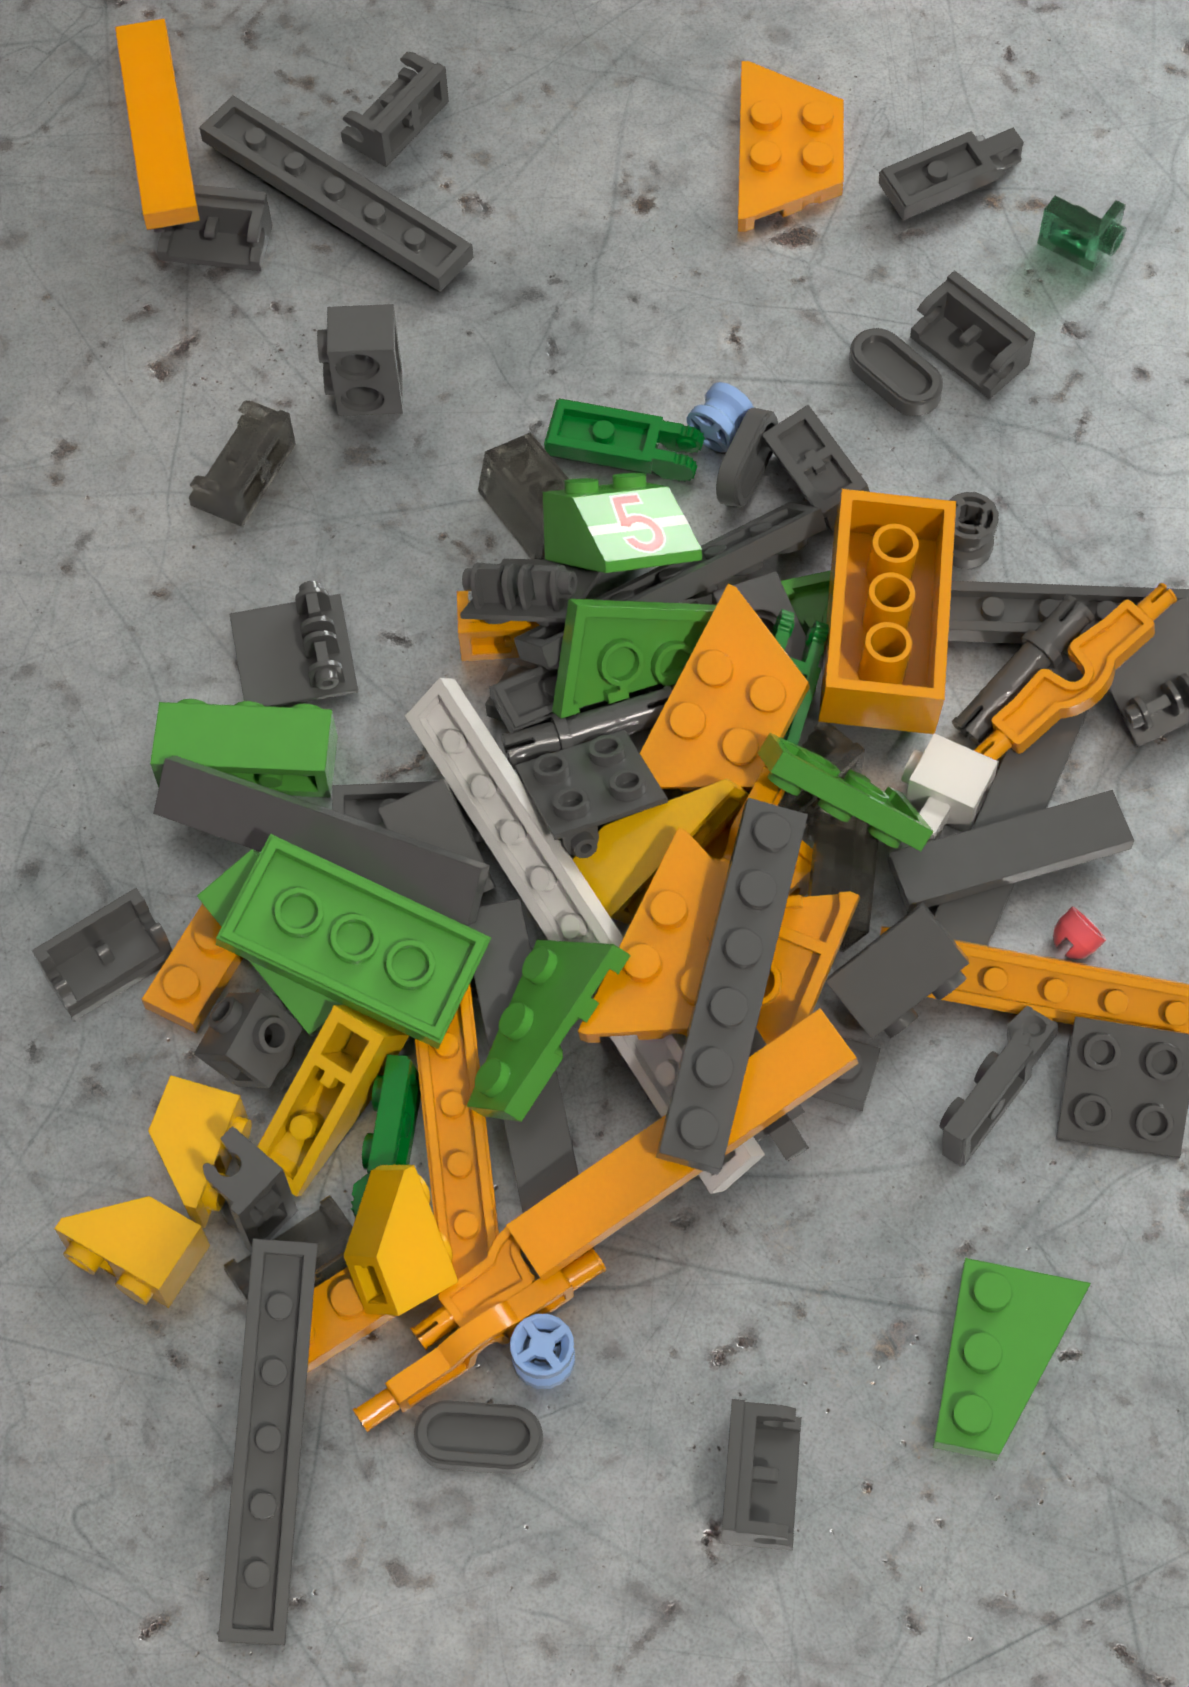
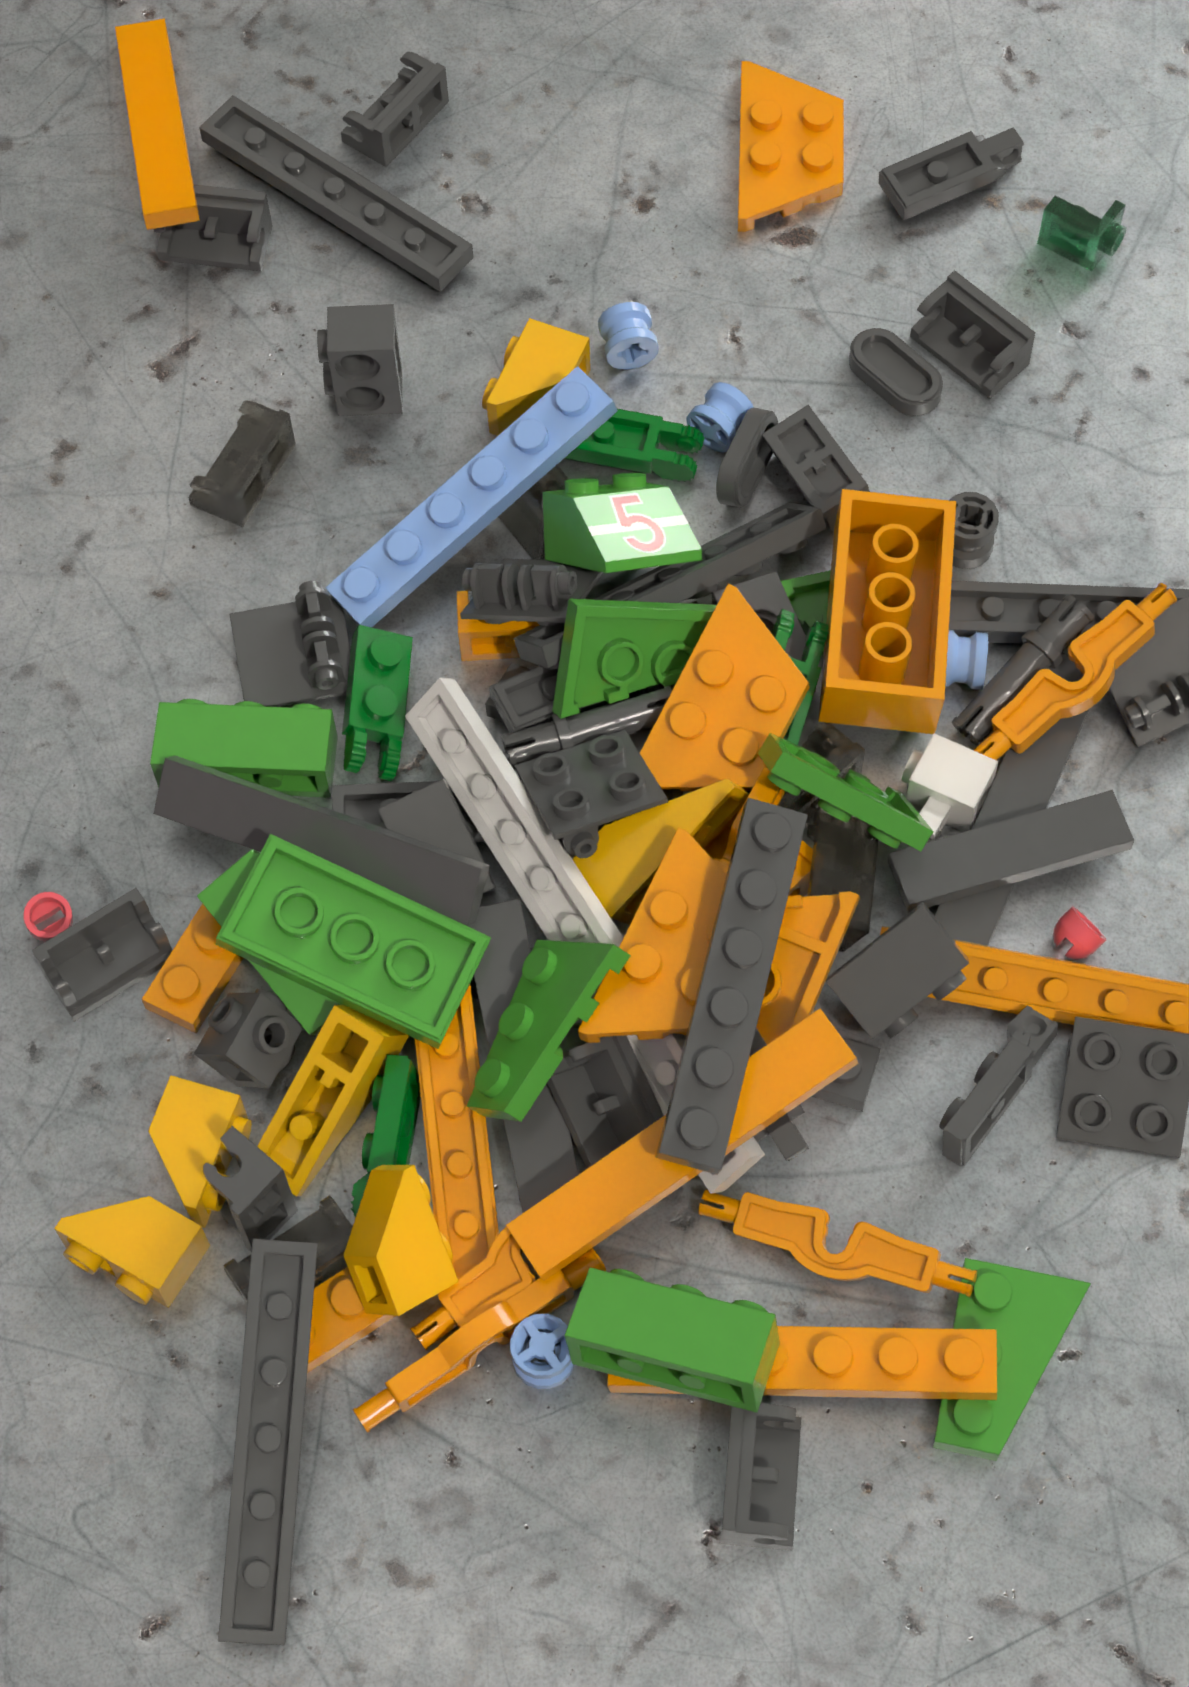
dark grey tile [414,1400,544,1474] -> none
none -> coral hinge [24,892,73,942]
none -> light blue plate [325,366,618,627]
none -> green hinge [342,625,413,781]
none -> yellow slope [482,318,591,436]
none -> dark grey hinge [547,1035,664,1169]
none -> bright green brick [564,1268,780,1413]
none -> light blue wheel [598,302,659,370]
none -> light orange plate [607,1326,997,1400]
none -> light orange piece [698,1189,977,1297]
none -> light blue wheel [945,630,988,690]

